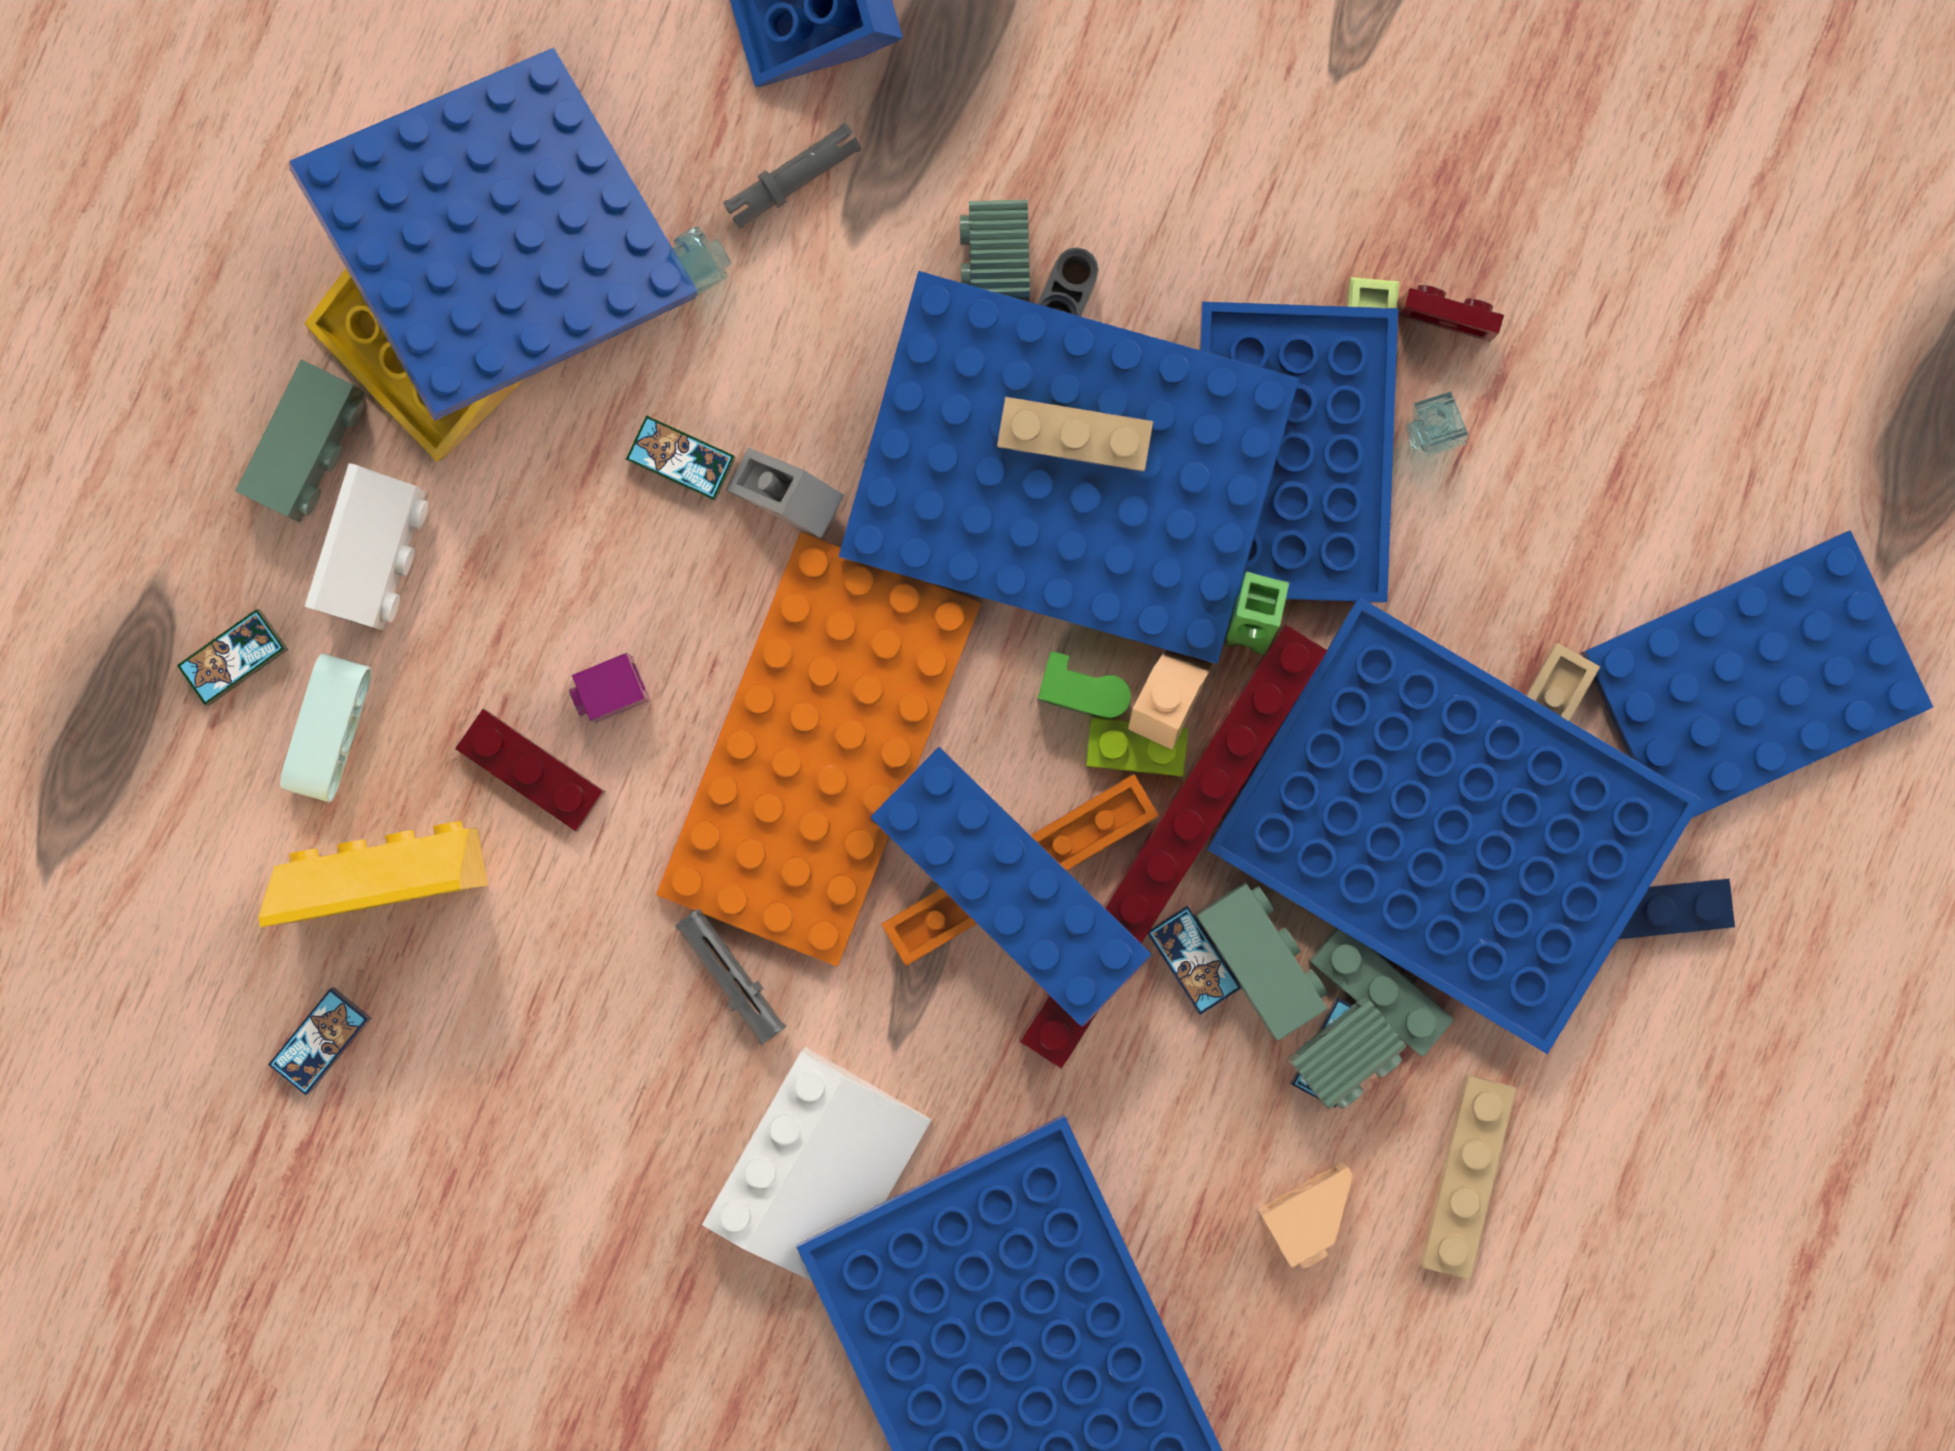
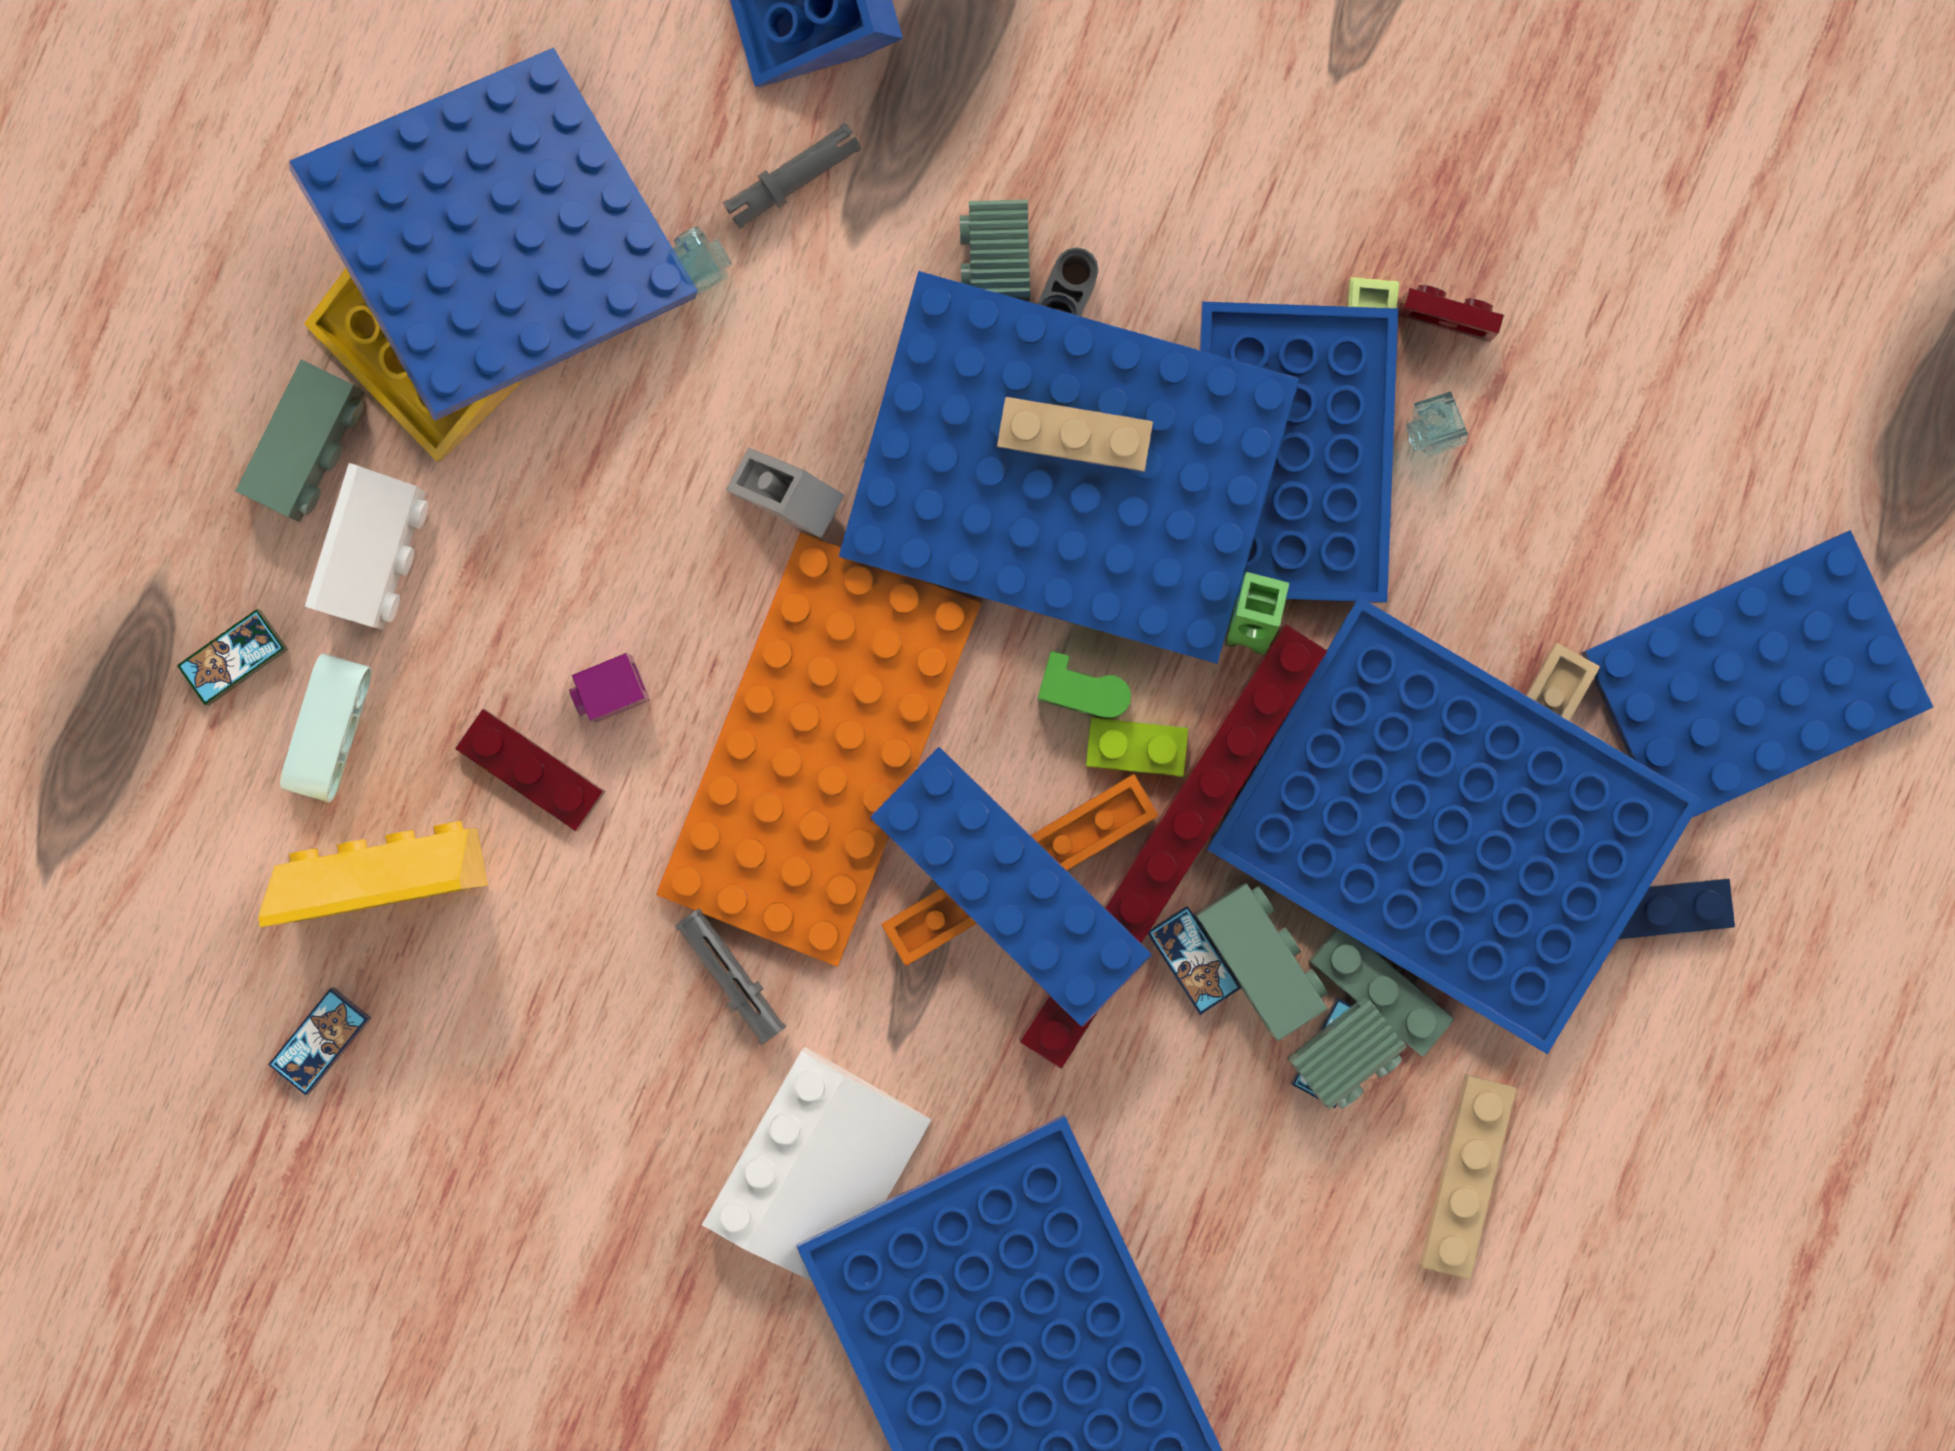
tile [626,415,736,502] -> none
light nougat slope [1128,650,1214,750] -> none
light nougat slope [1257,1162,1353,1269] -> none

